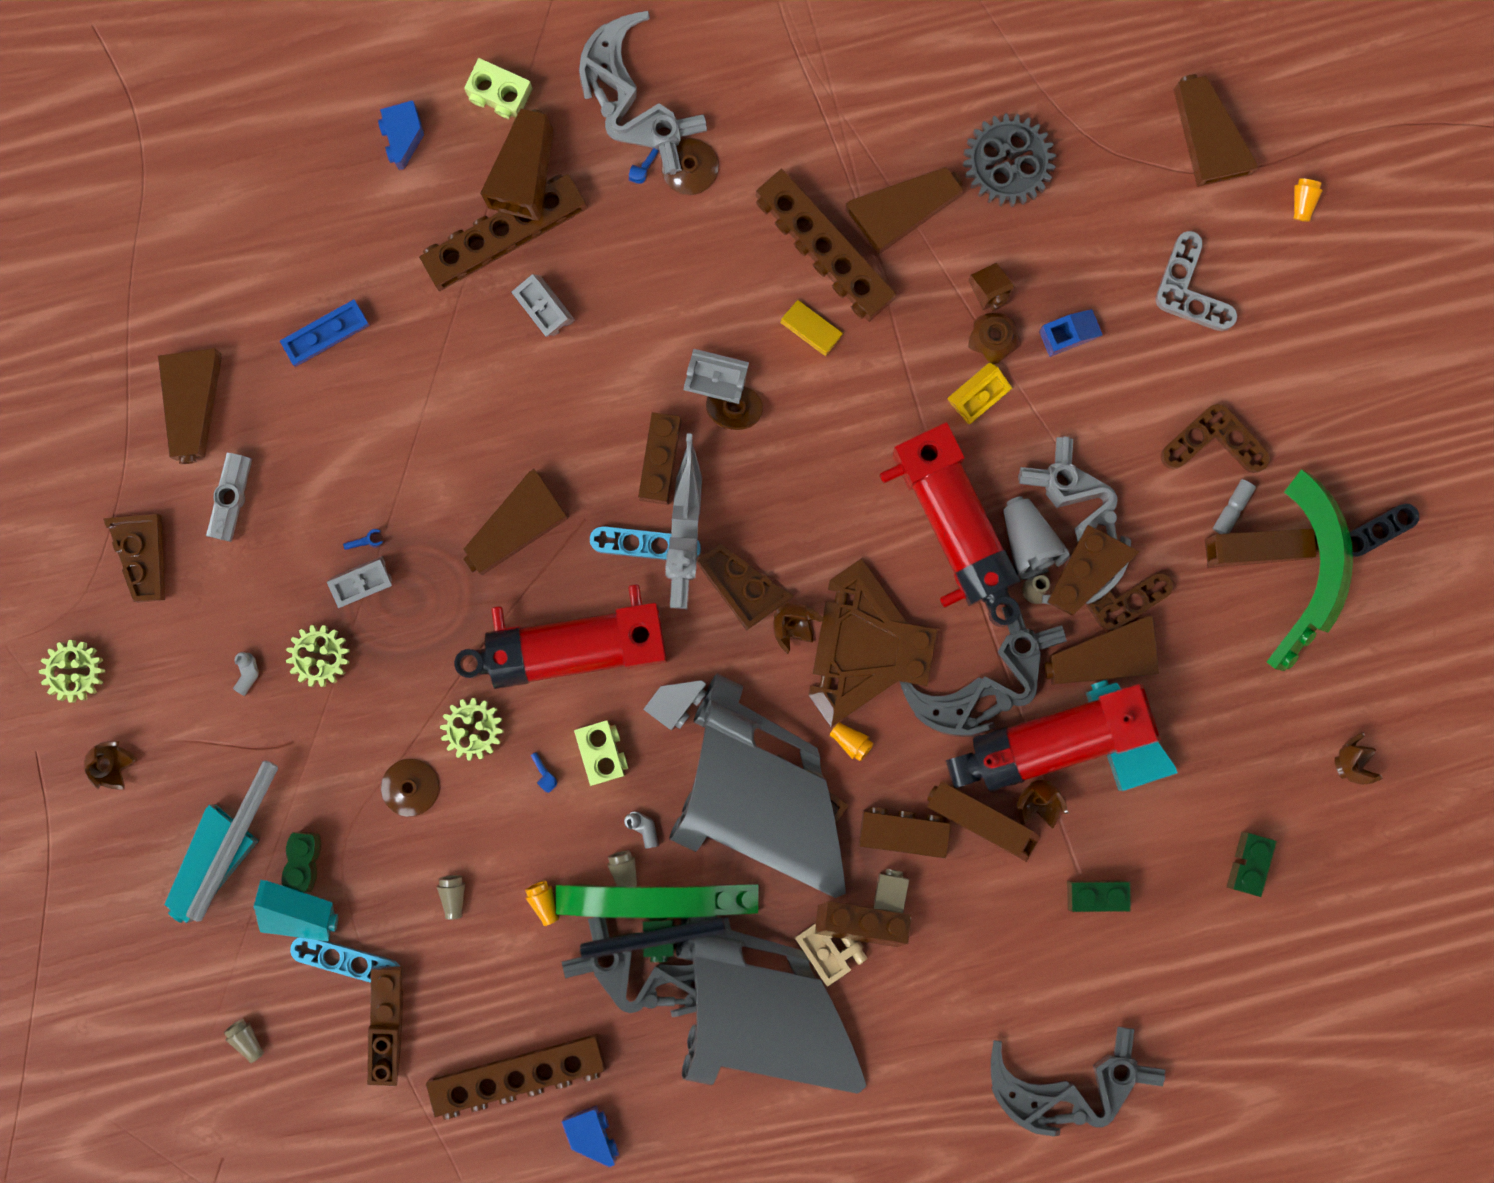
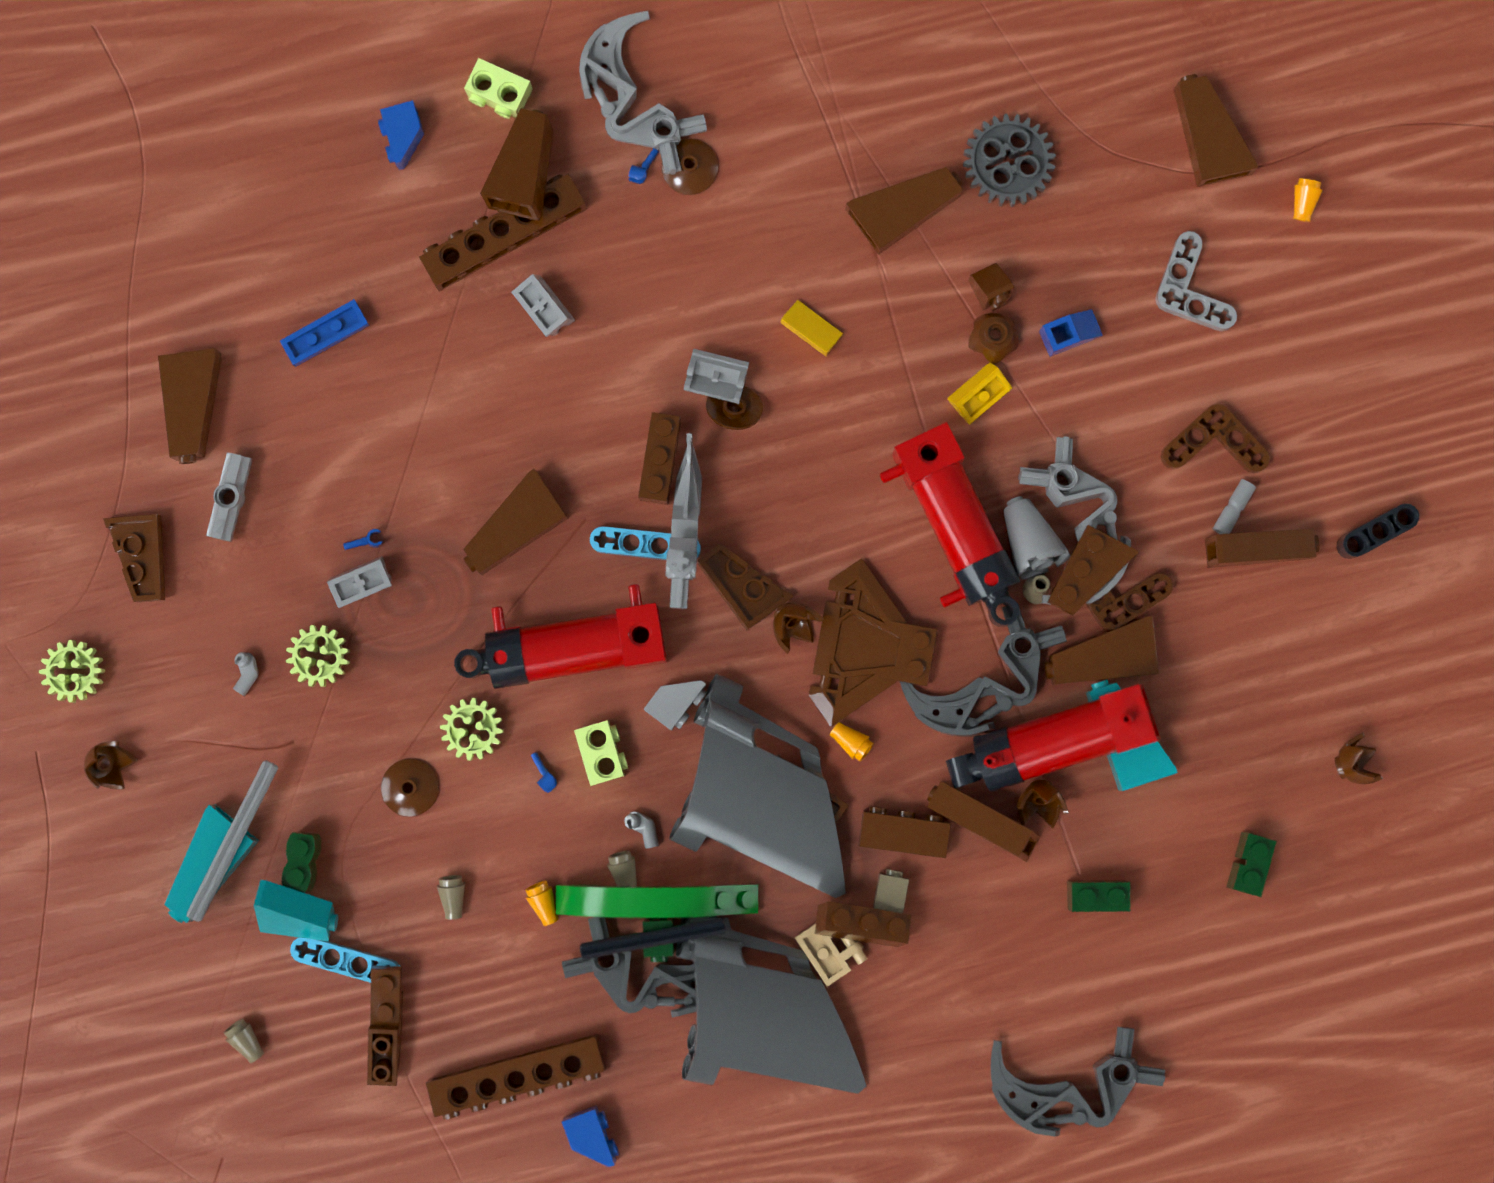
reddish brown brick [756,168,896,322] -> none
green arch [1267,469,1353,671] -> none

